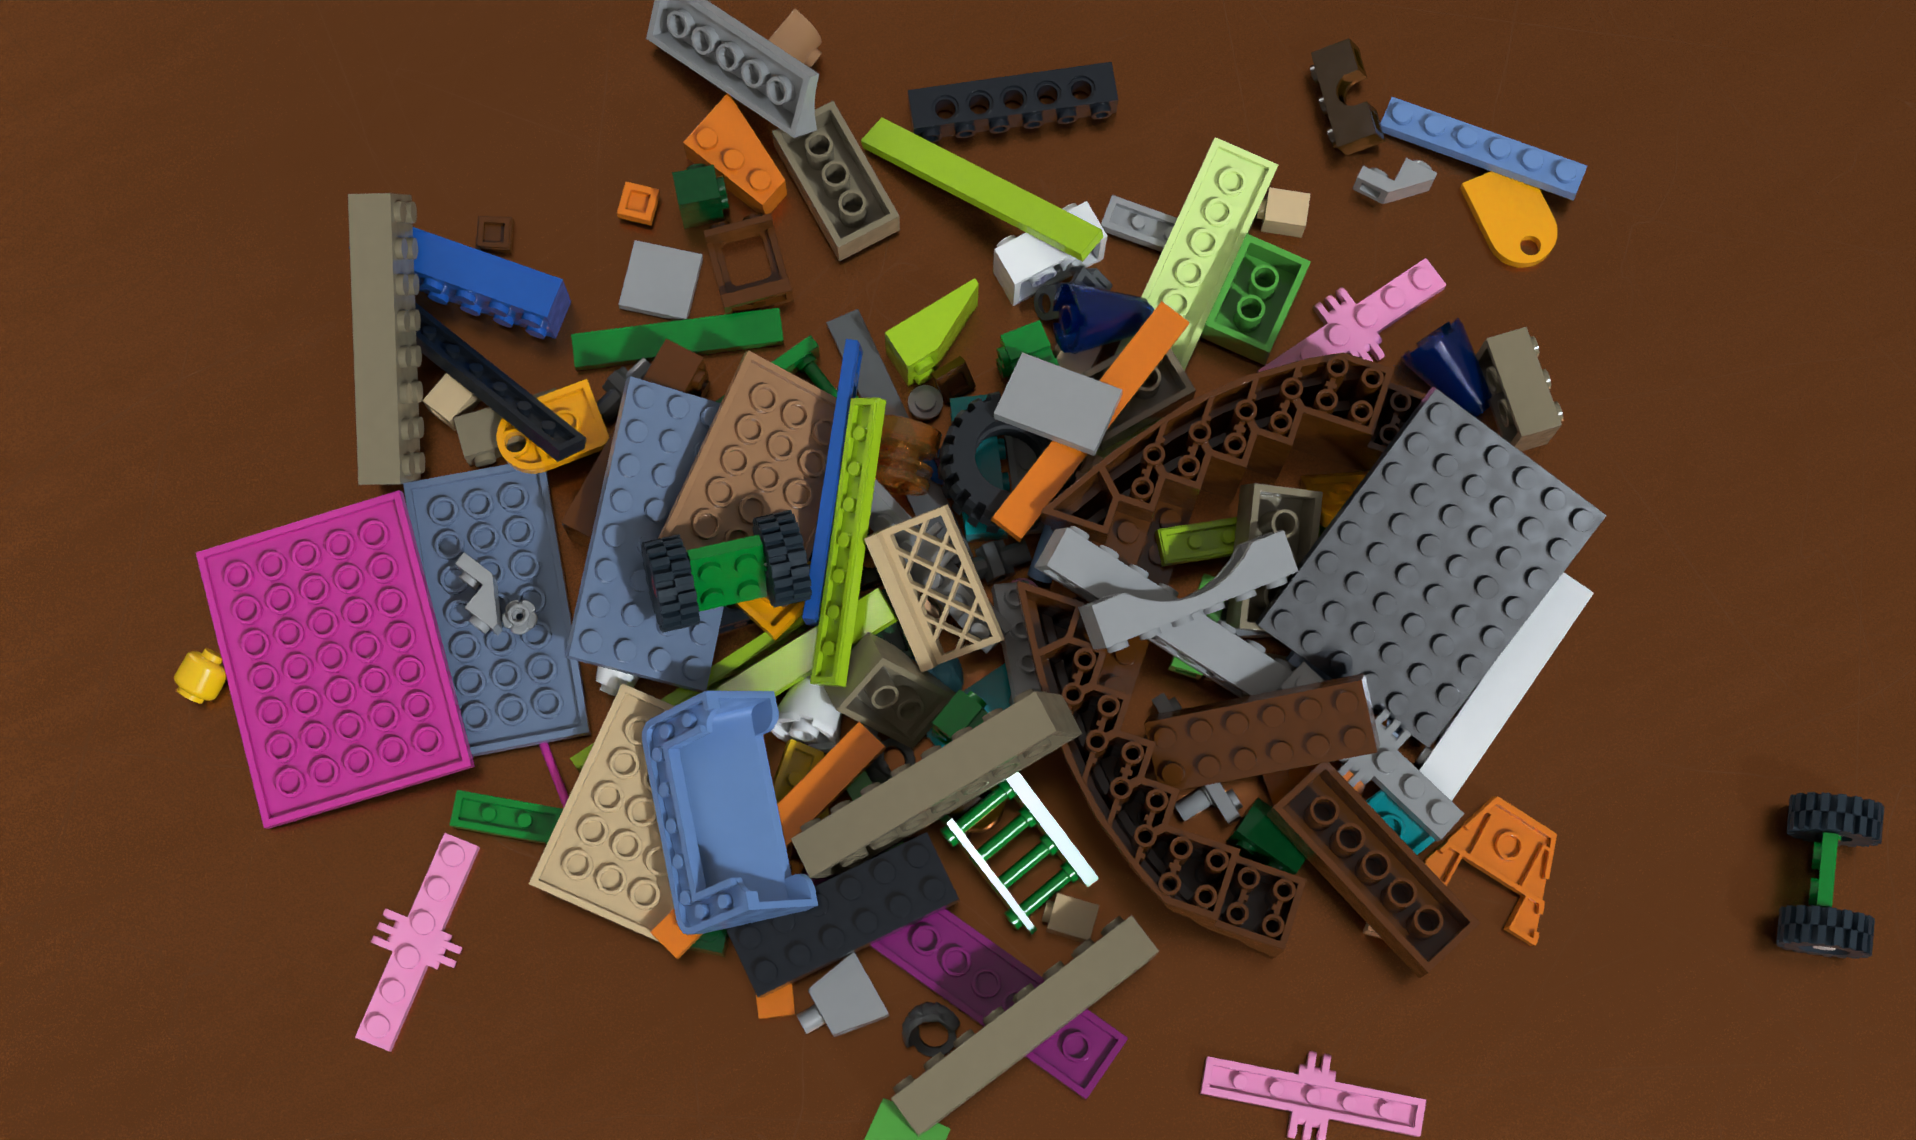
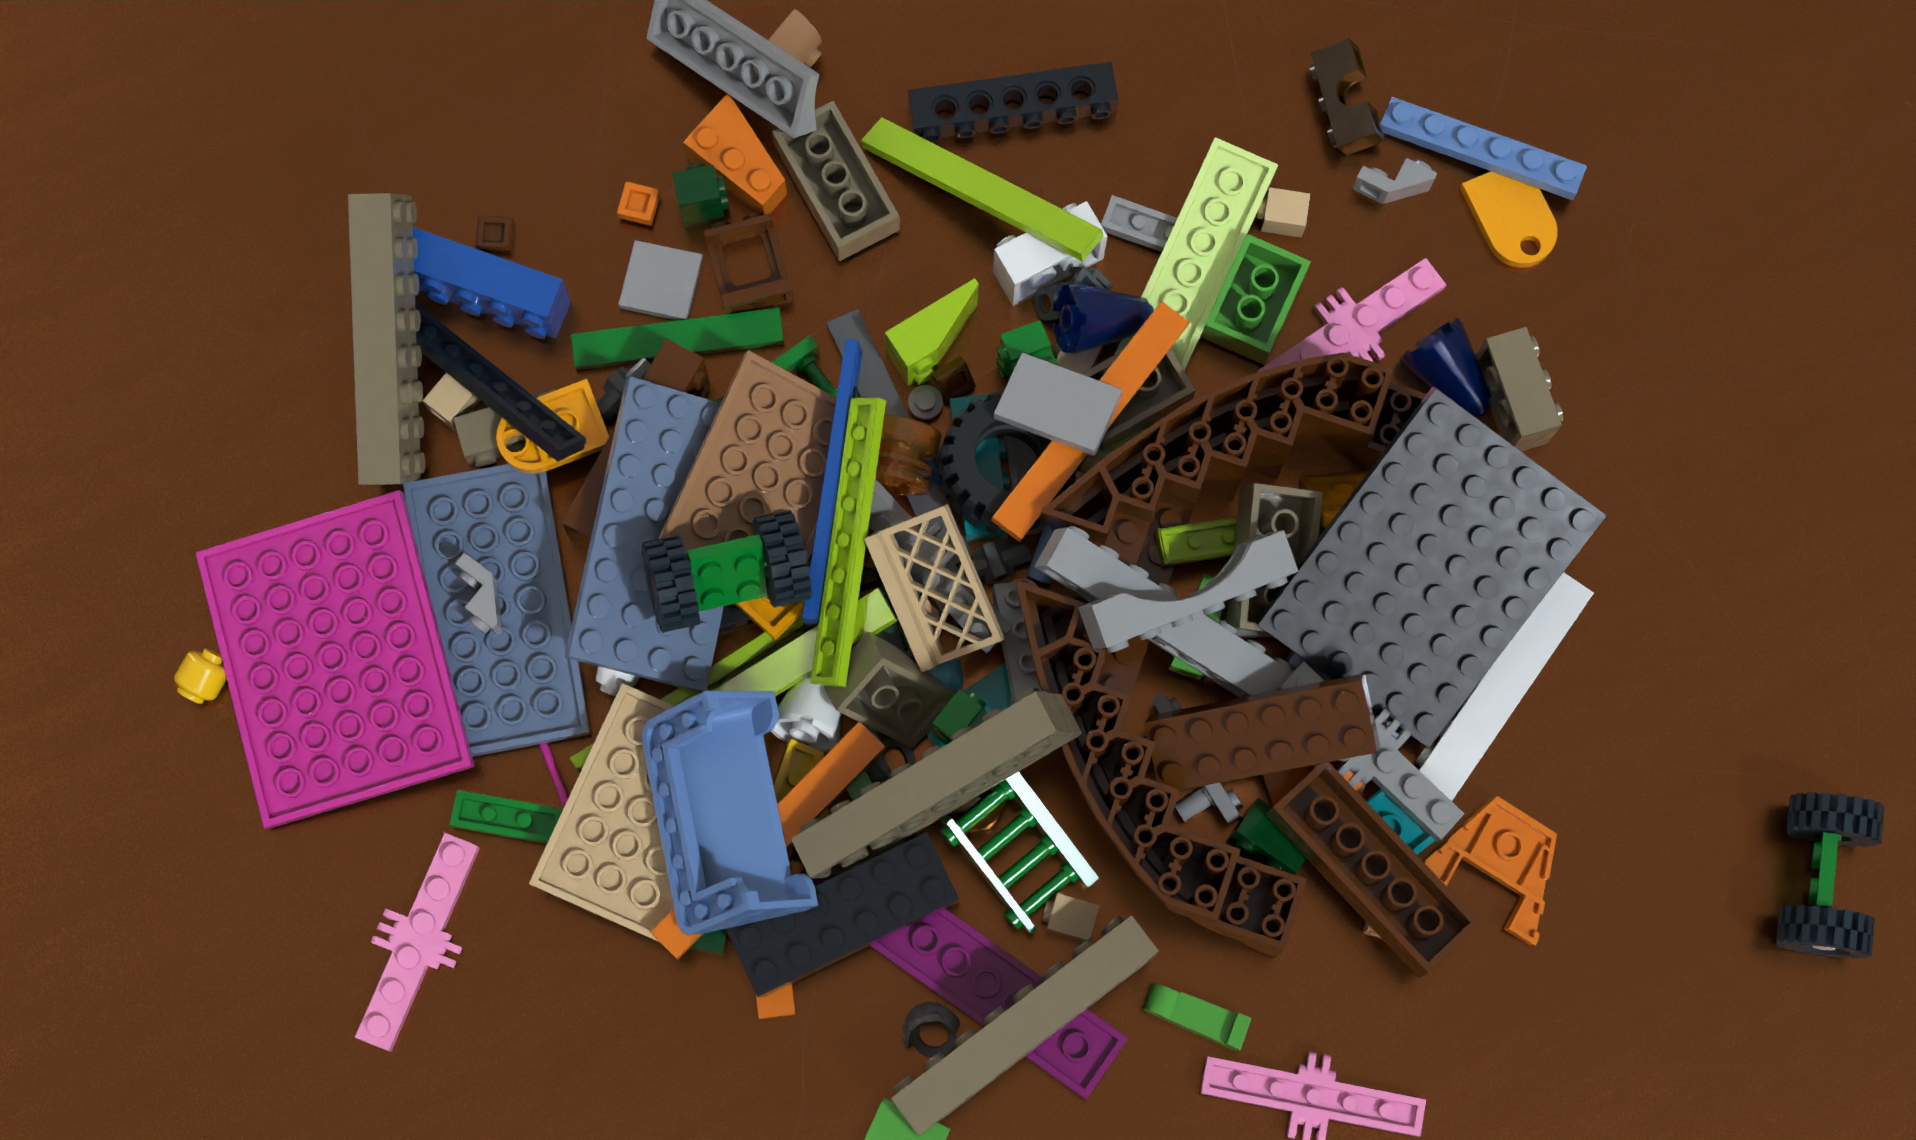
light grey plate [502,600,538,635] -> none
light grey torso [796,952,889,1037] -> none
none -> bright green leg [1142,983,1252,1052]

